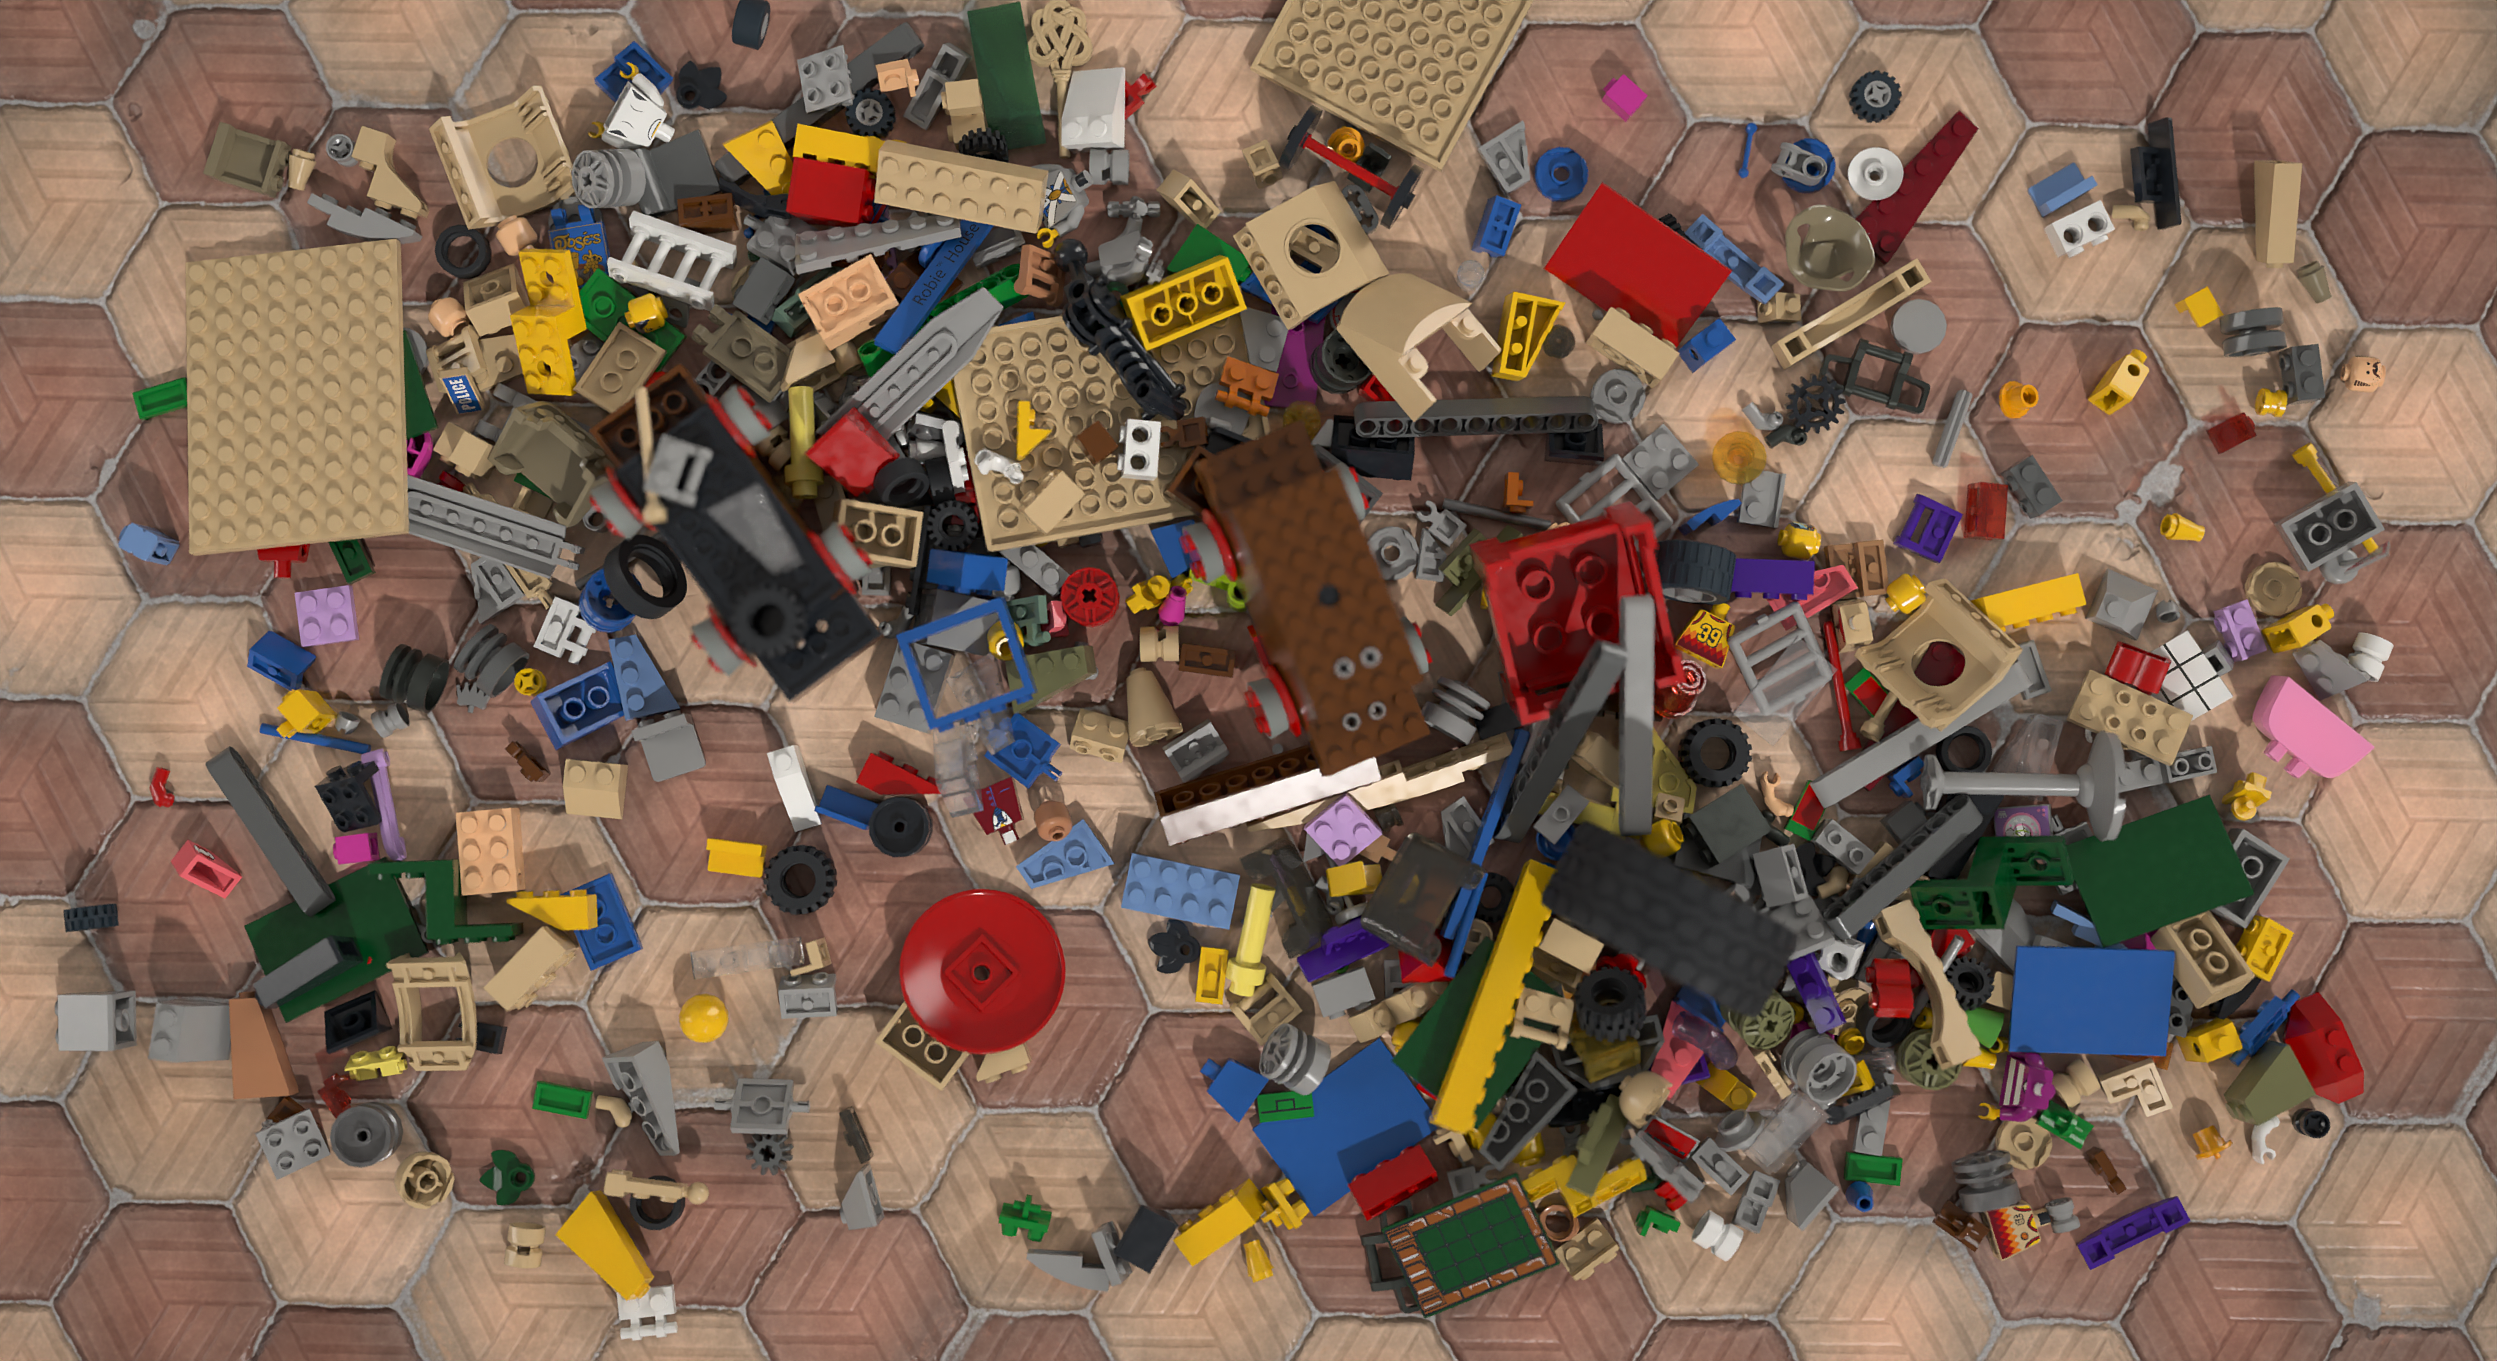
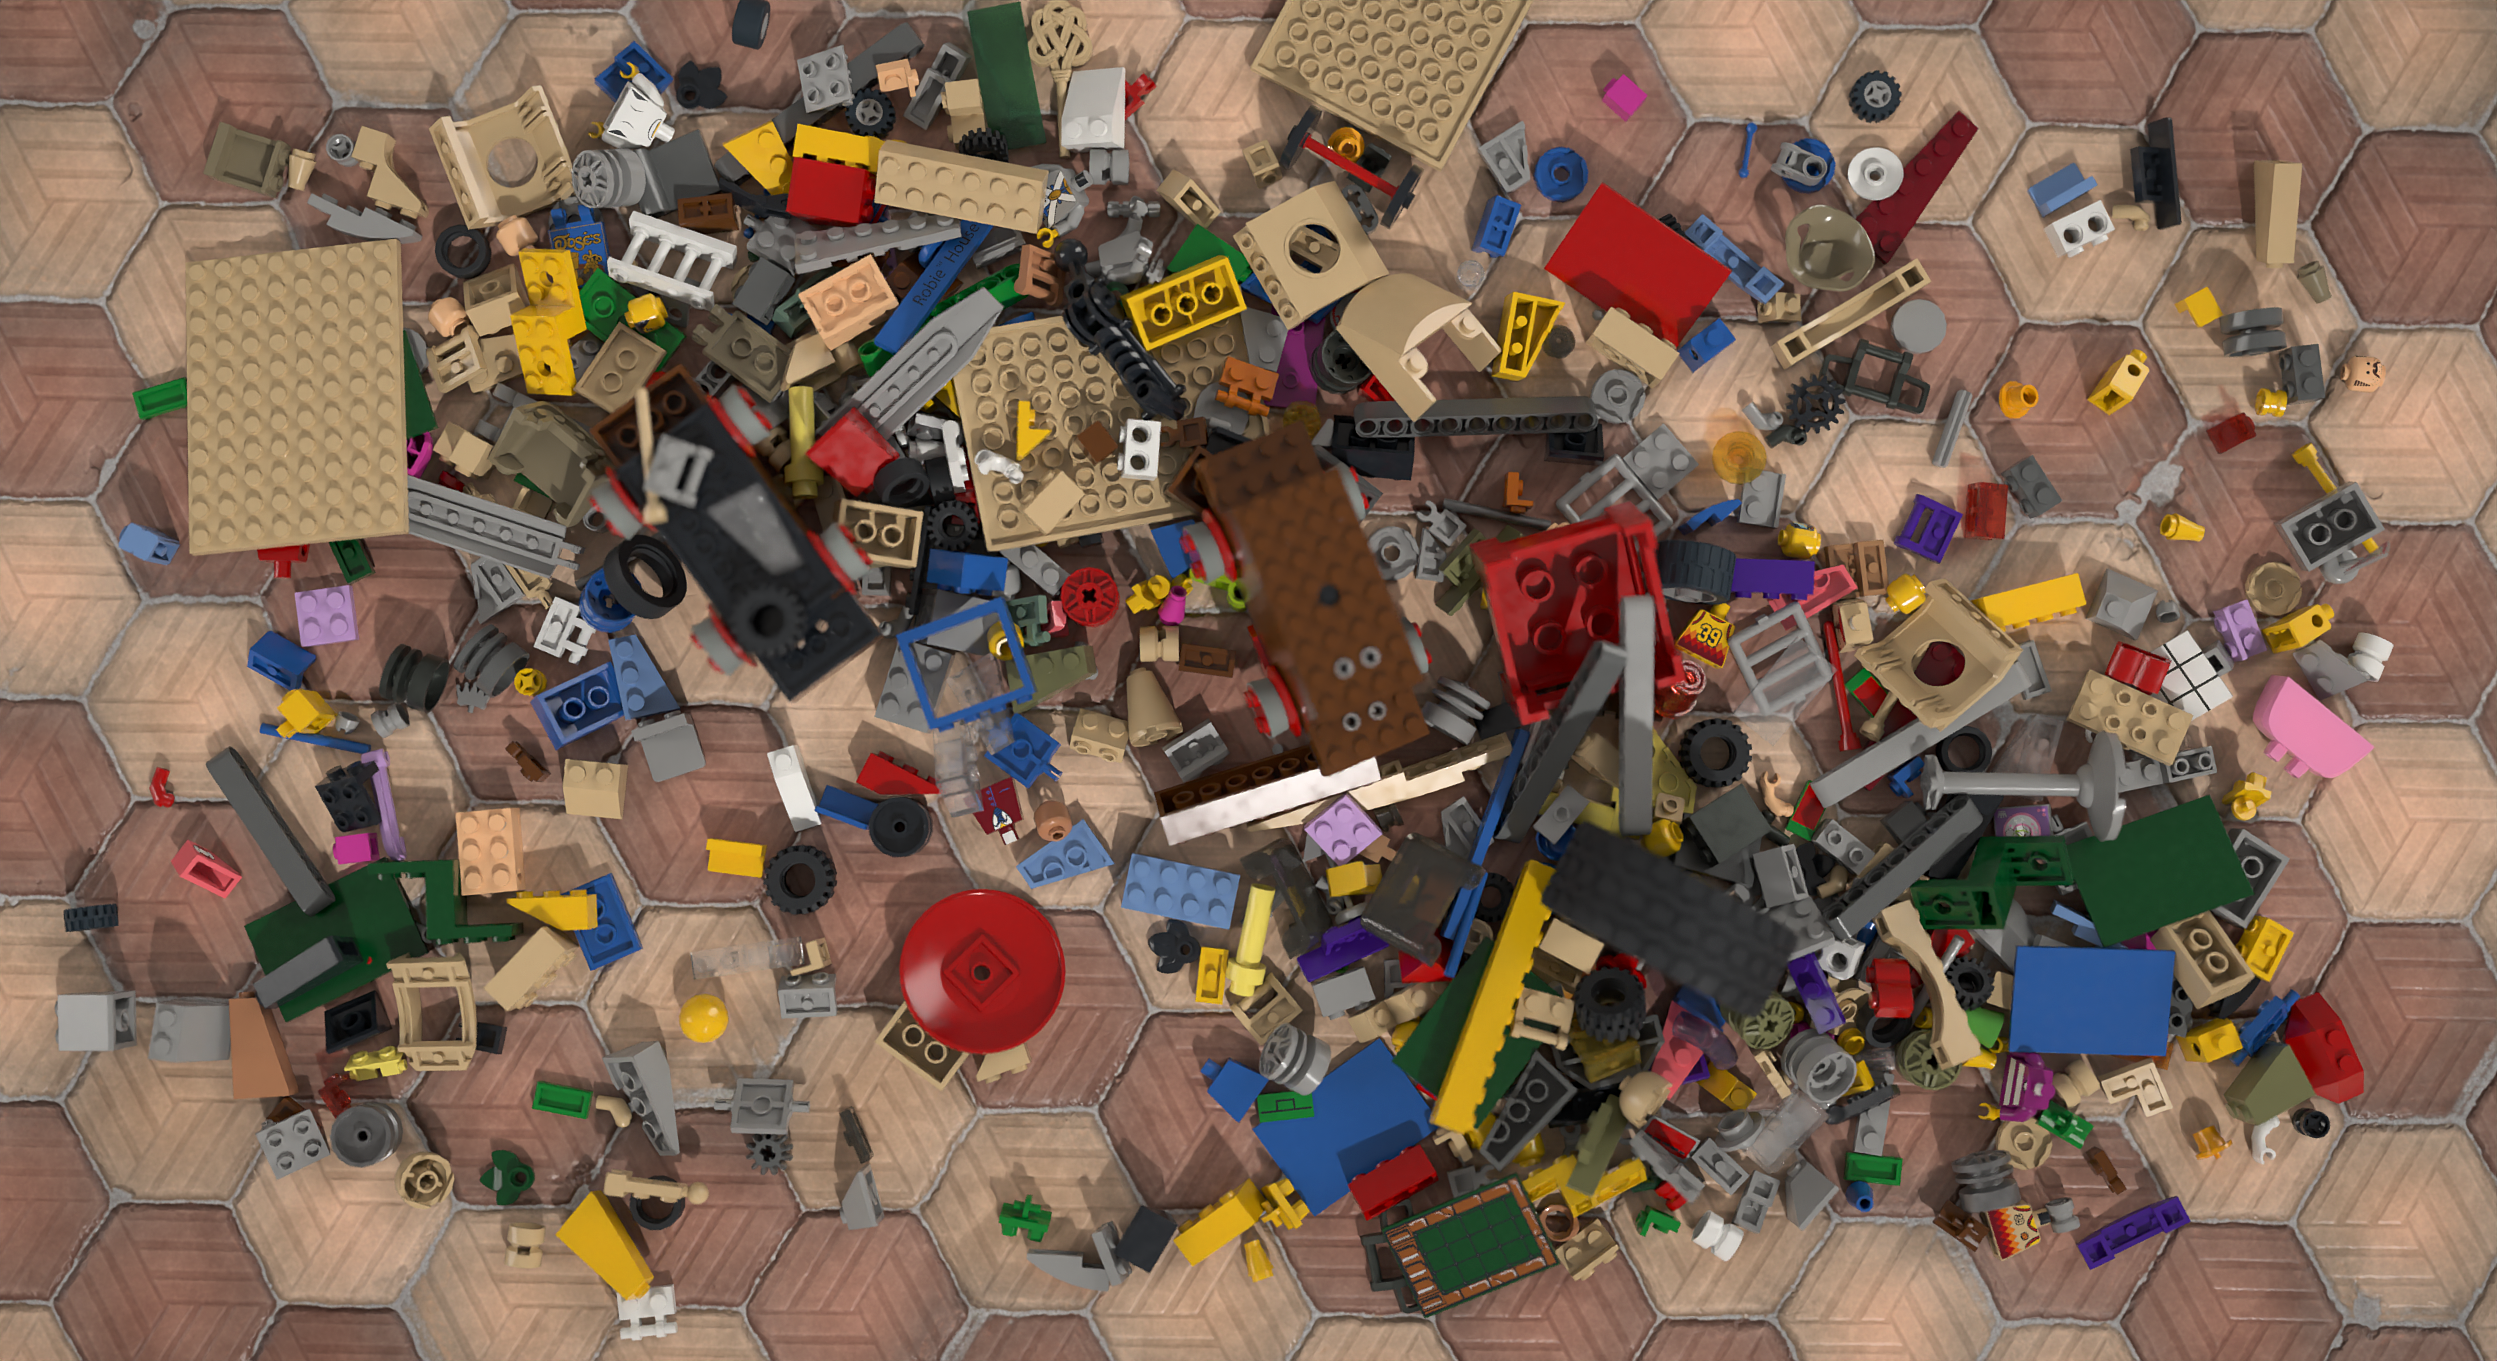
tile [440,367,485,415] -> none

